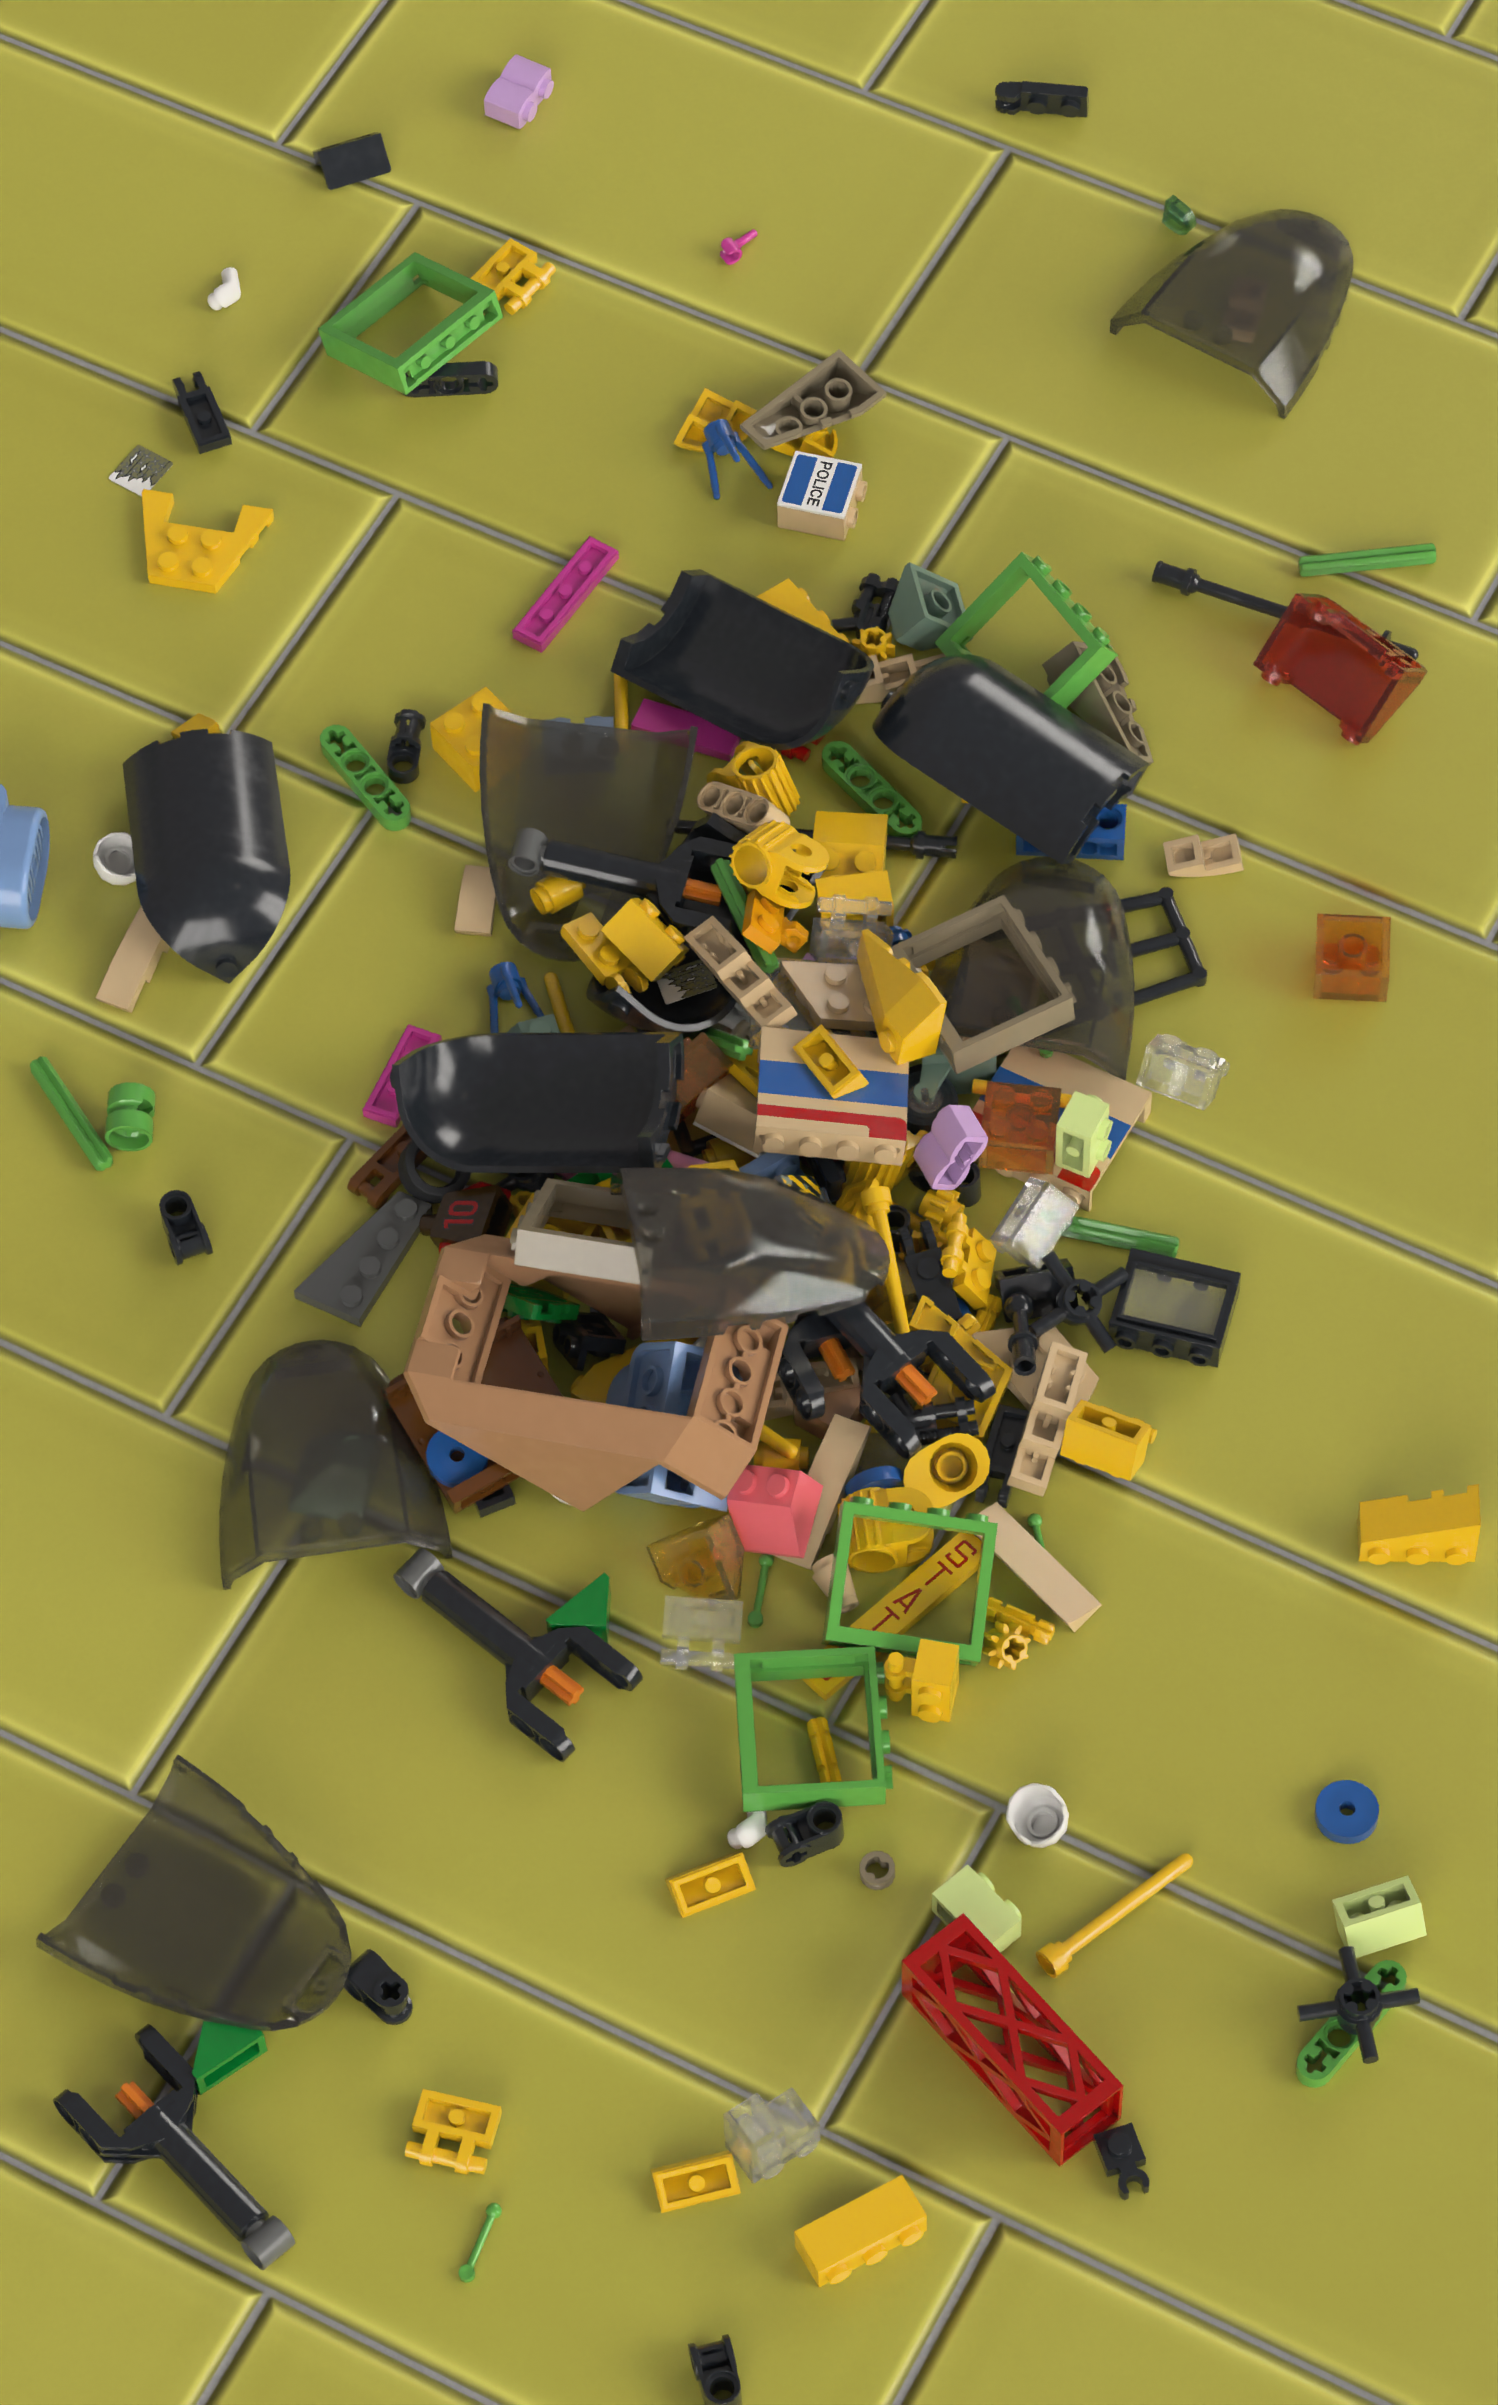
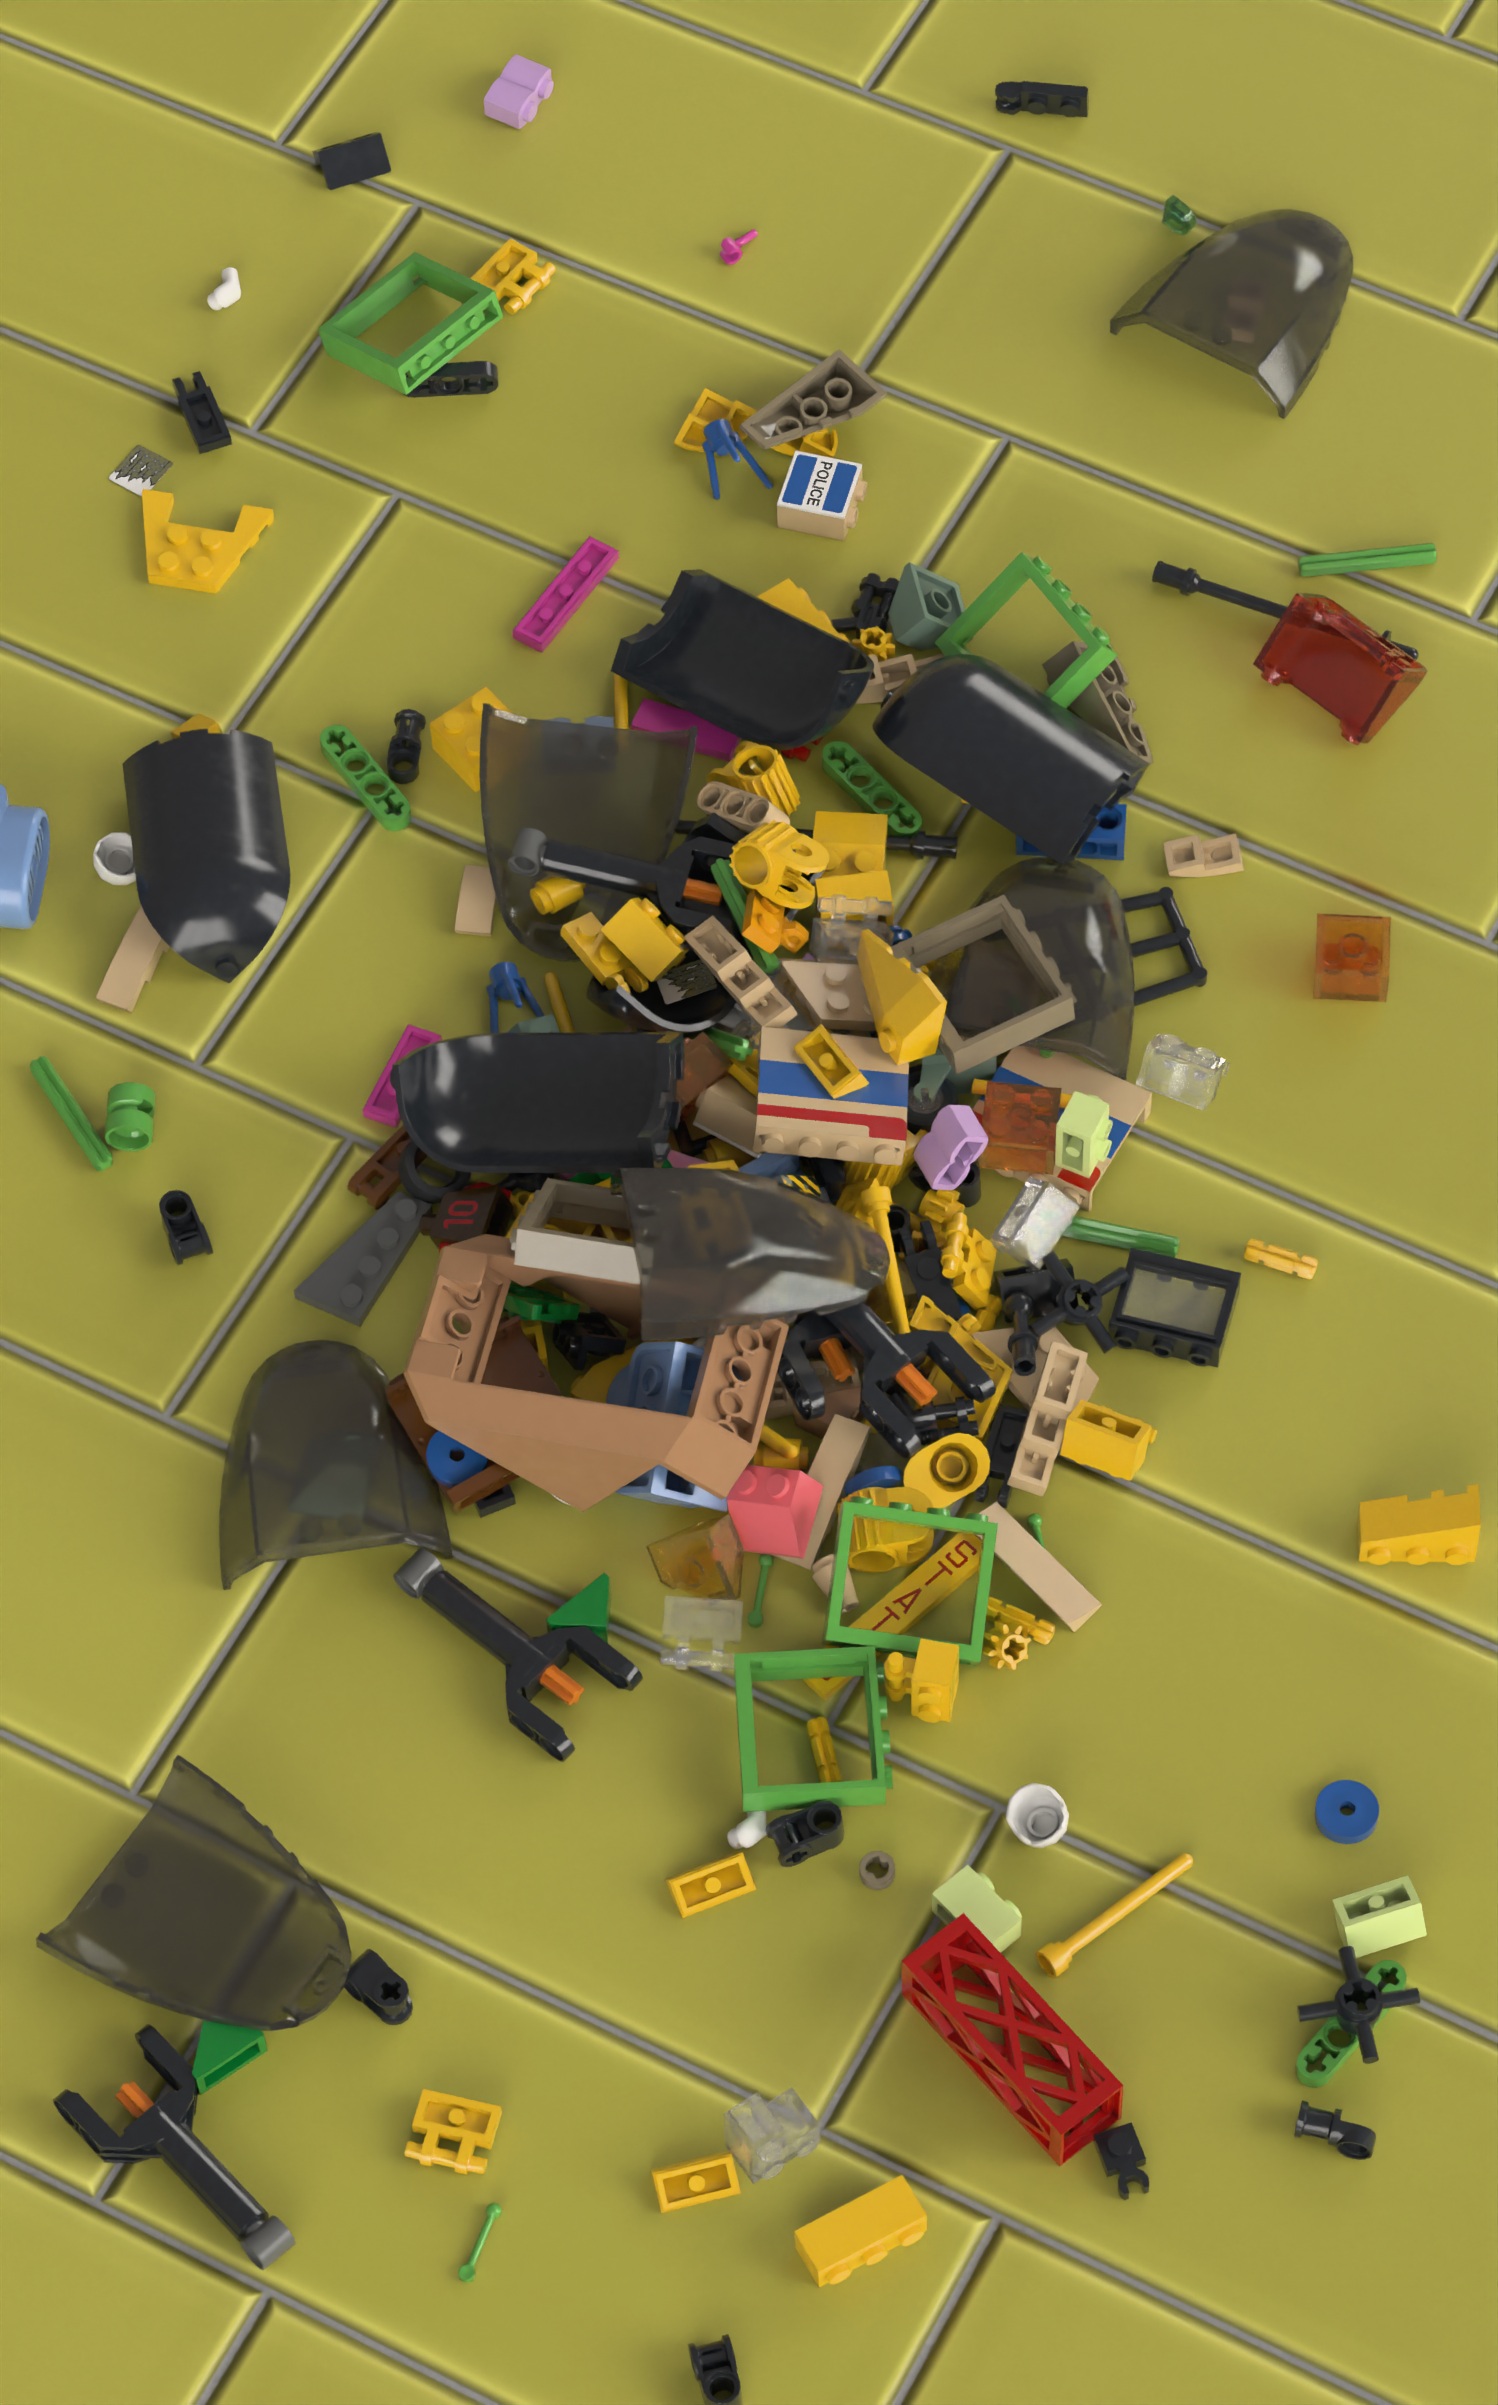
none -> yellow axle [1244,1238,1318,1279]
none -> black connector [1294,2100,1376,2160]

